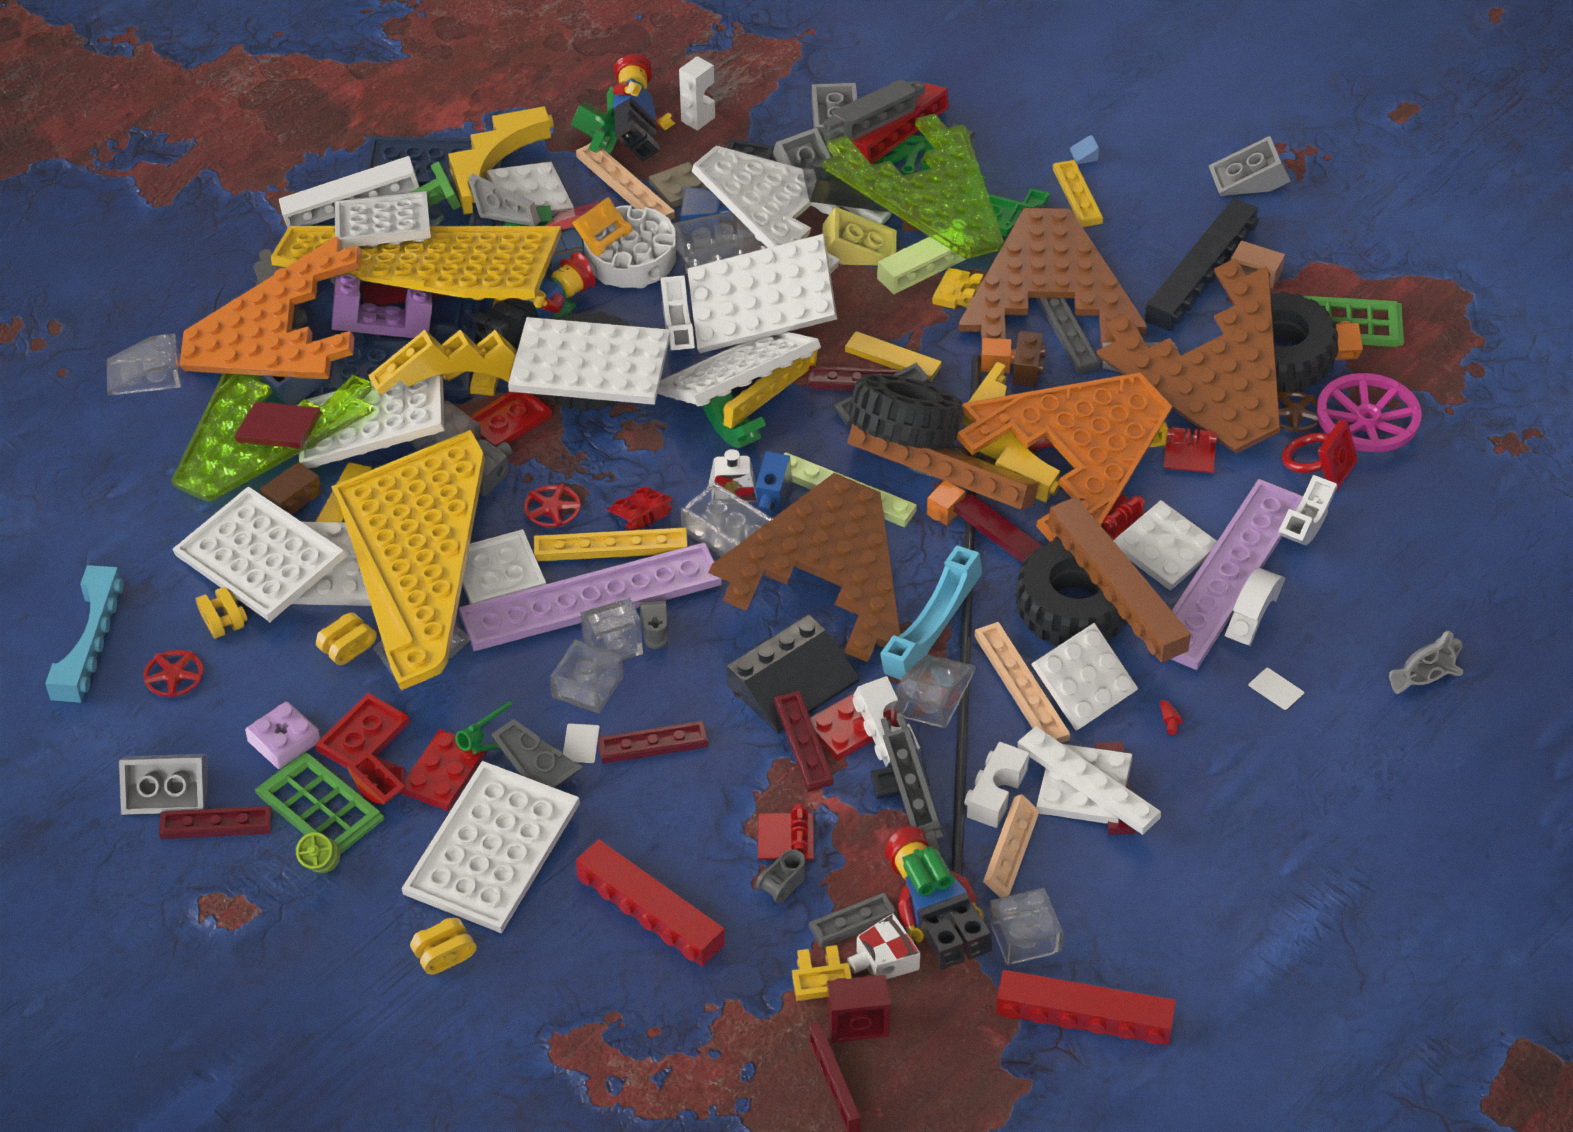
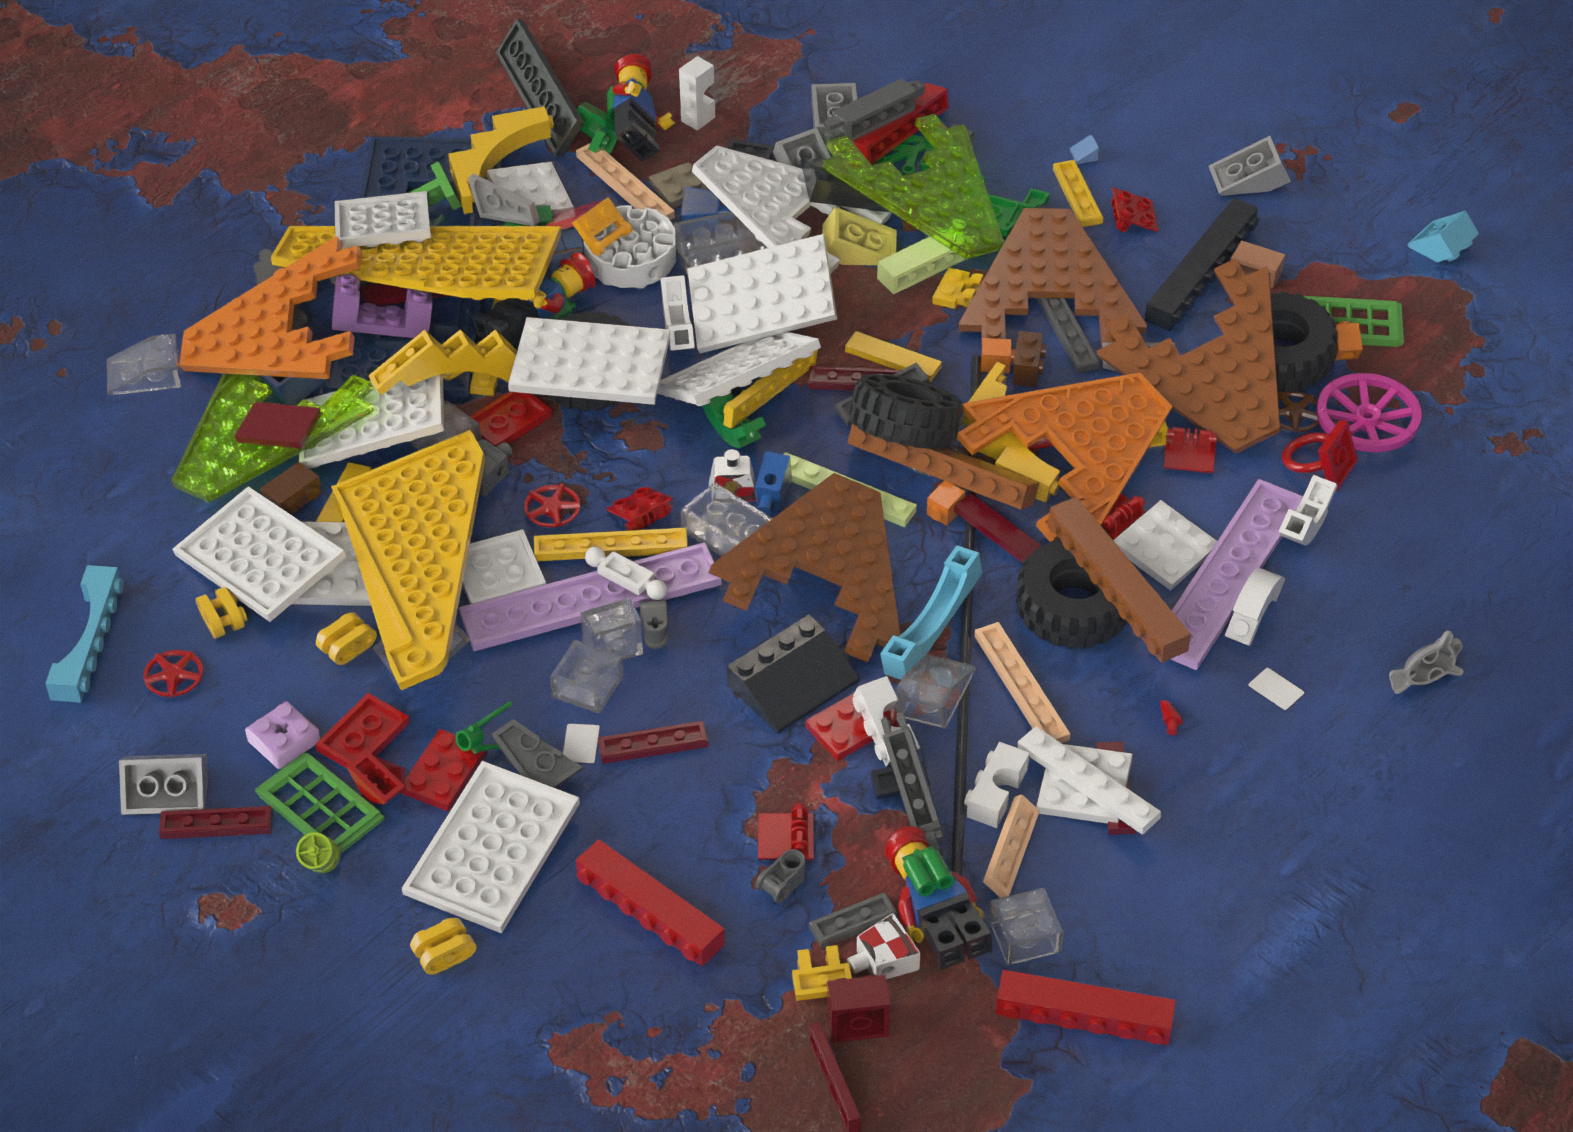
white brick [279,156,419,228] -> none
dark red tile [774,690,834,792] -> none
white plate [1032,623,1138,731] -> none
none -> pearl dark grey plate [496,18,584,157]
none -> white plate [585,547,667,600]
none -> red hinge [1111,187,1159,232]
none -> medium azure slope [1408,210,1479,262]

